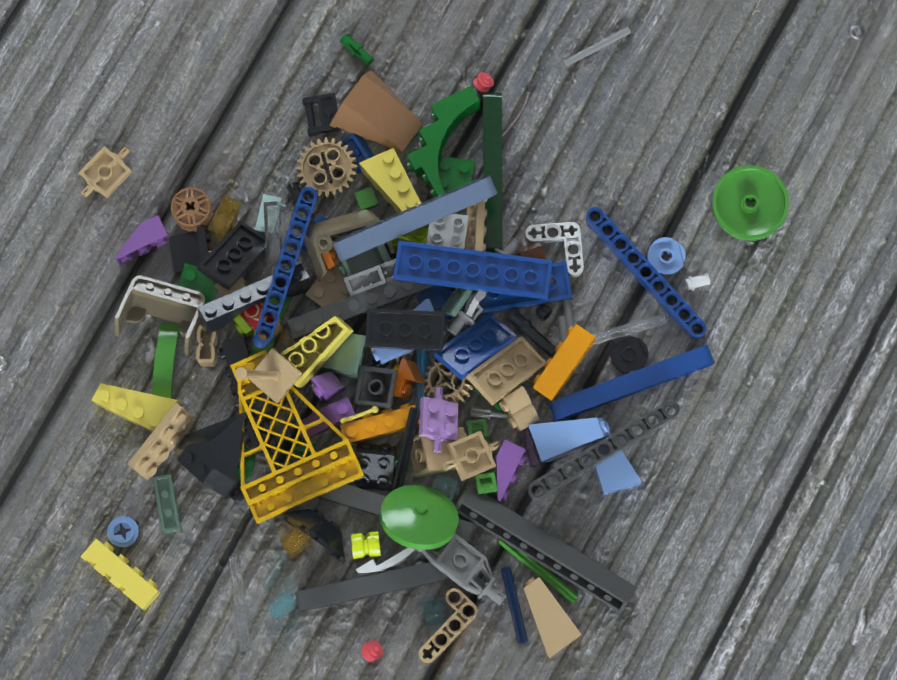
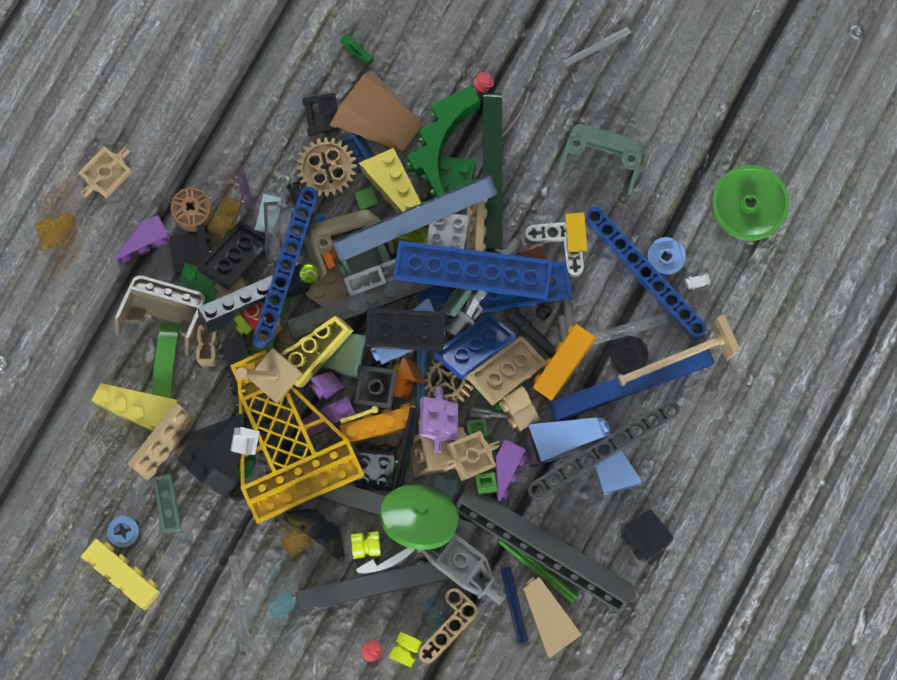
none -> clear yellow slope [35,213,76,250]
none -> white panel [230,427,260,455]
none -> clear purple plate [235,168,255,212]
none -> clear neon green plate [300,264,319,283]
none -> neon yellow wheel [389,632,423,668]
none -> sand green windscreen [558,124,644,197]
none -> yellow tile [565,213,587,252]
none -> tan tile [617,315,740,386]
none -> black bracket [620,509,673,563]

